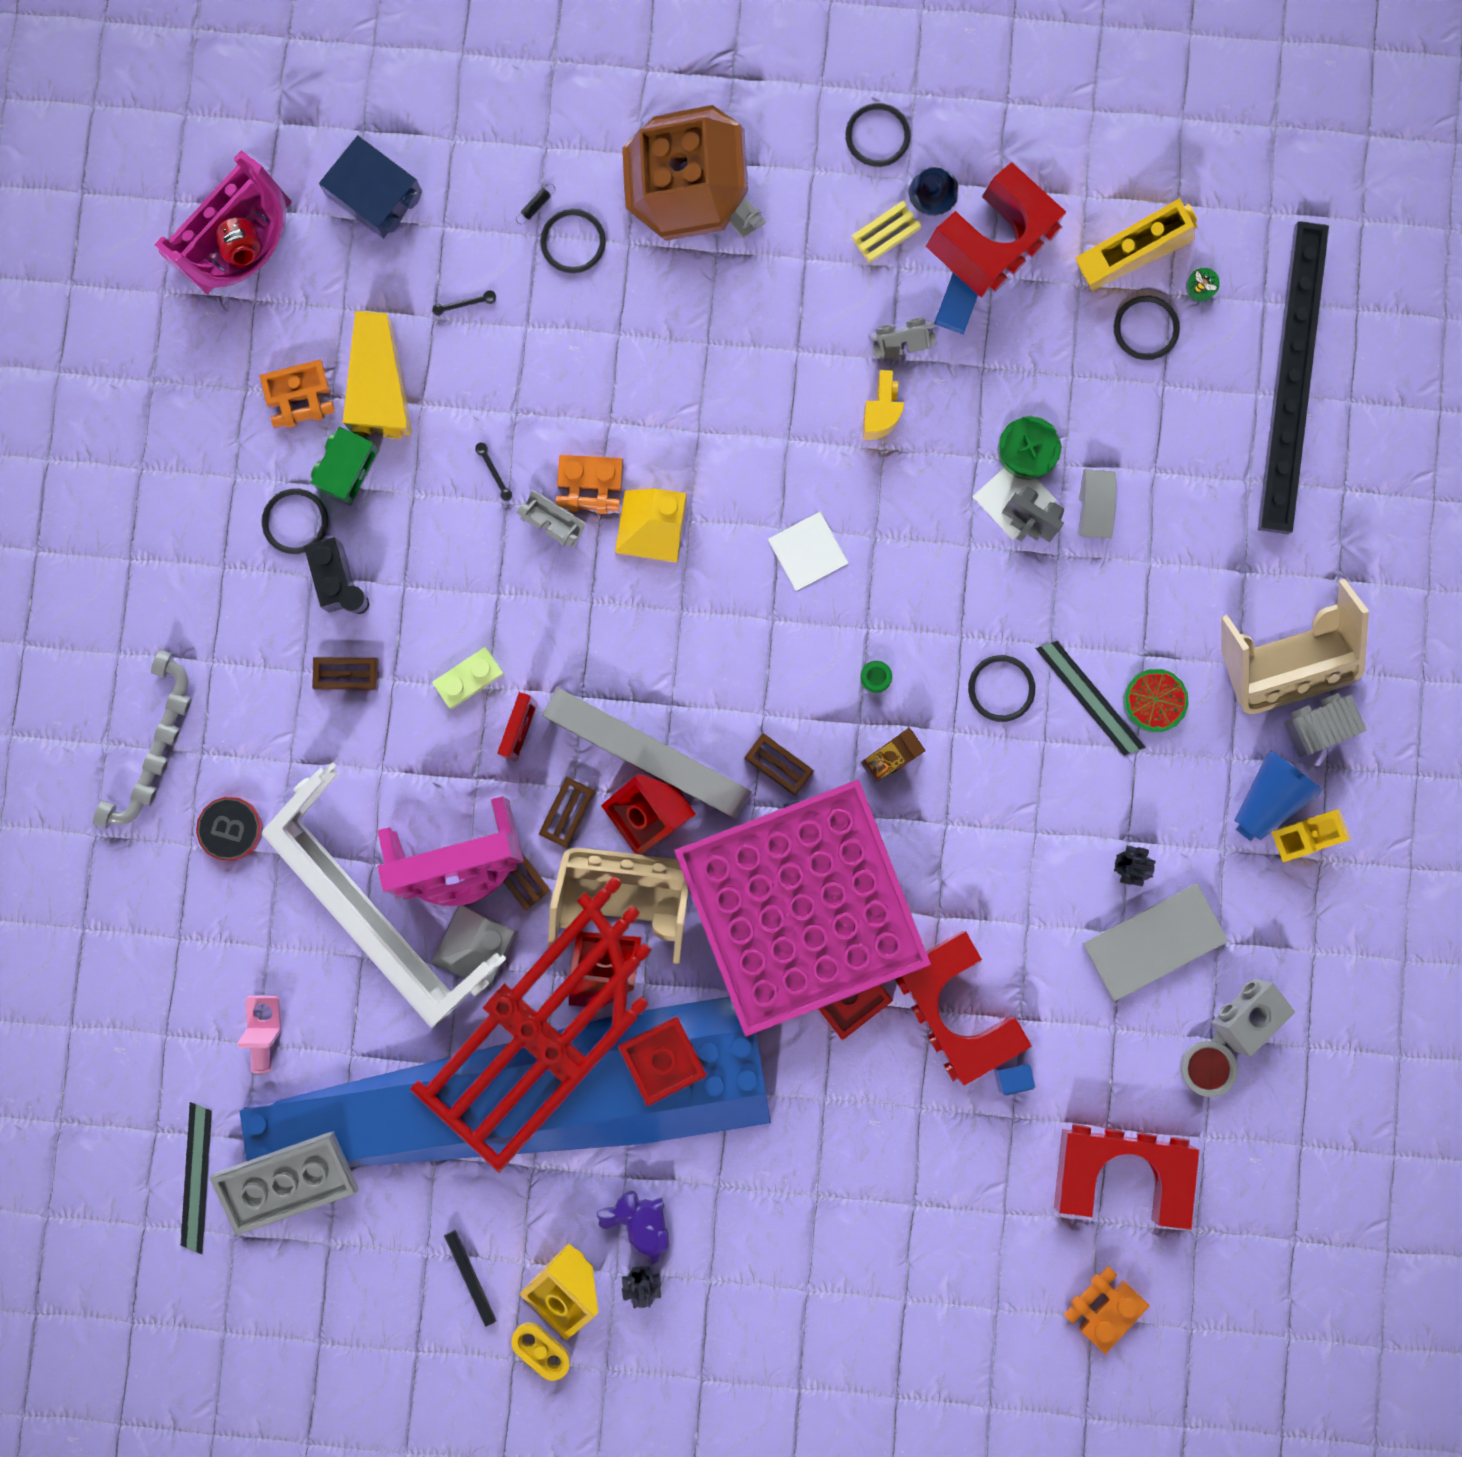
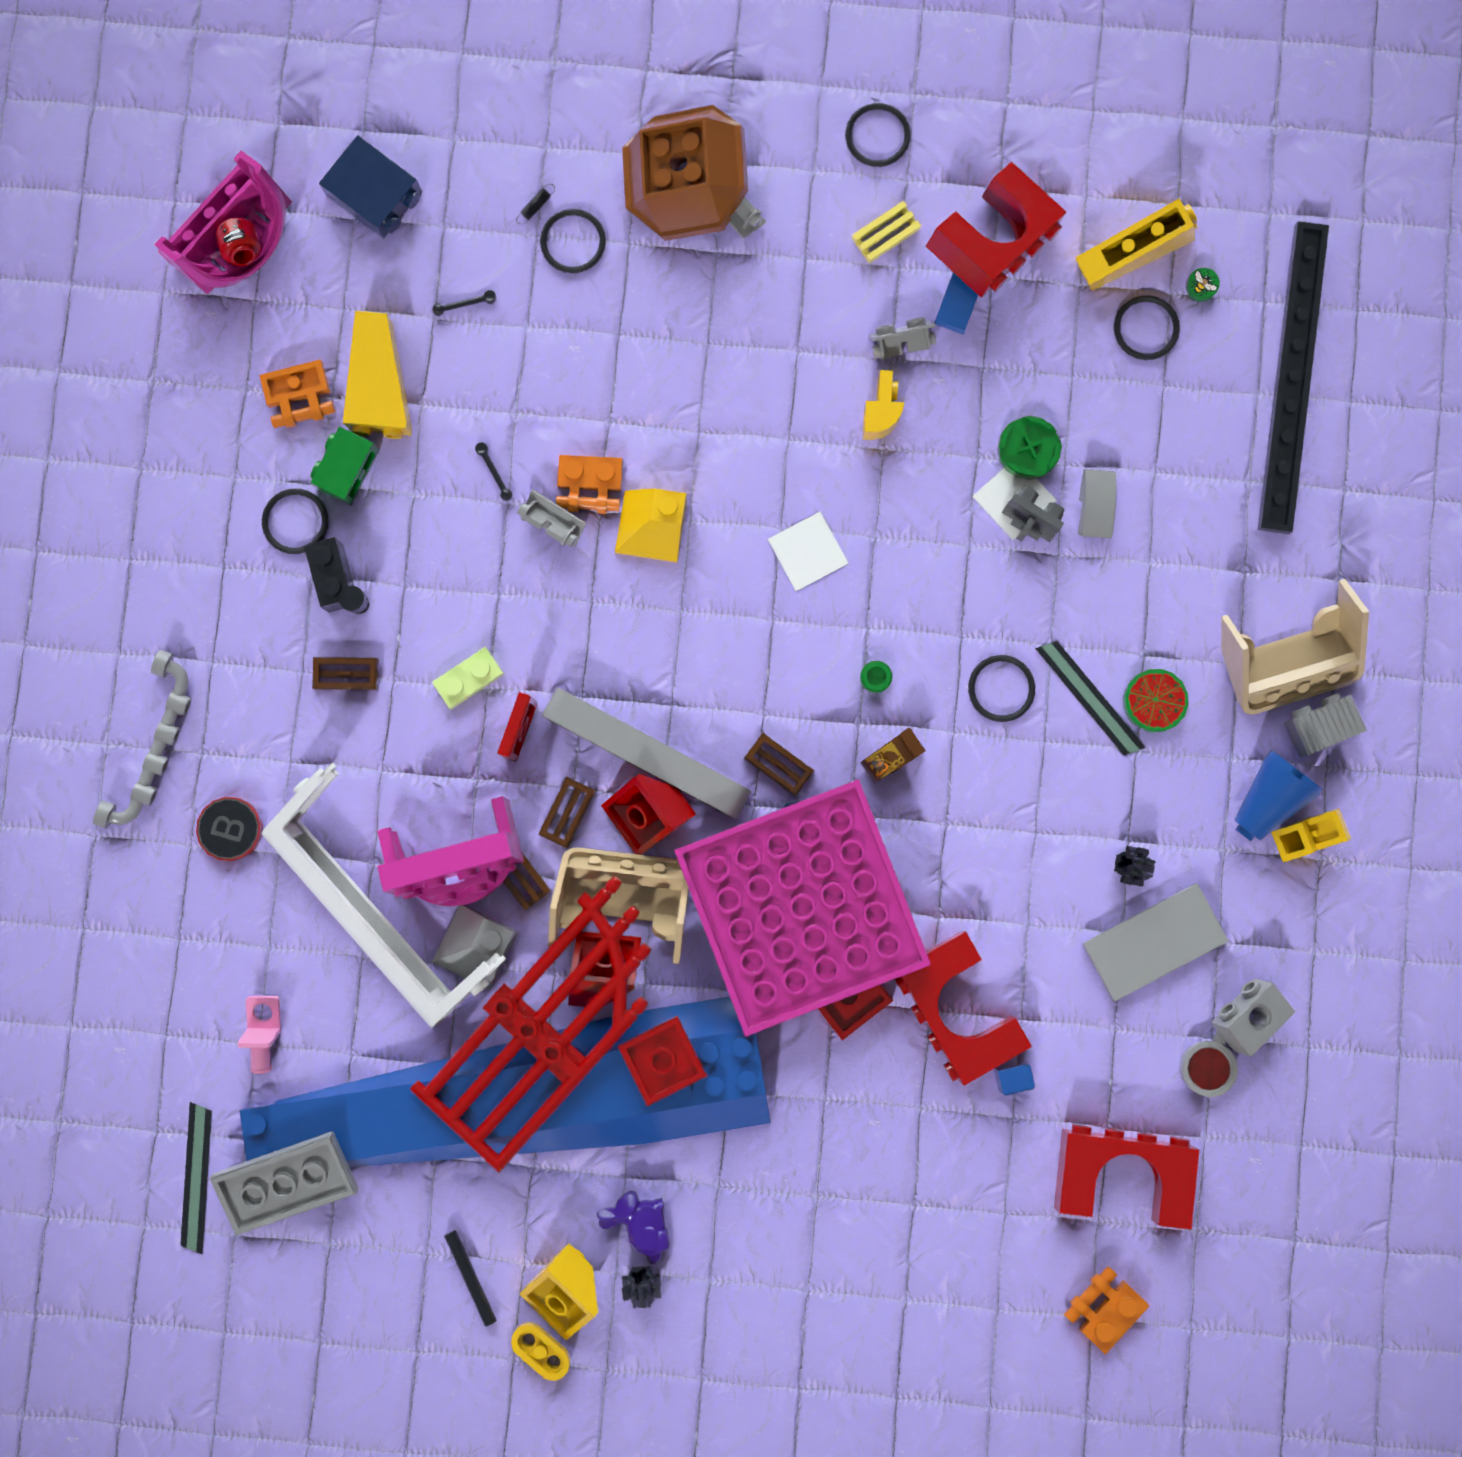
dark blue hair [908,167,959,216] -> none

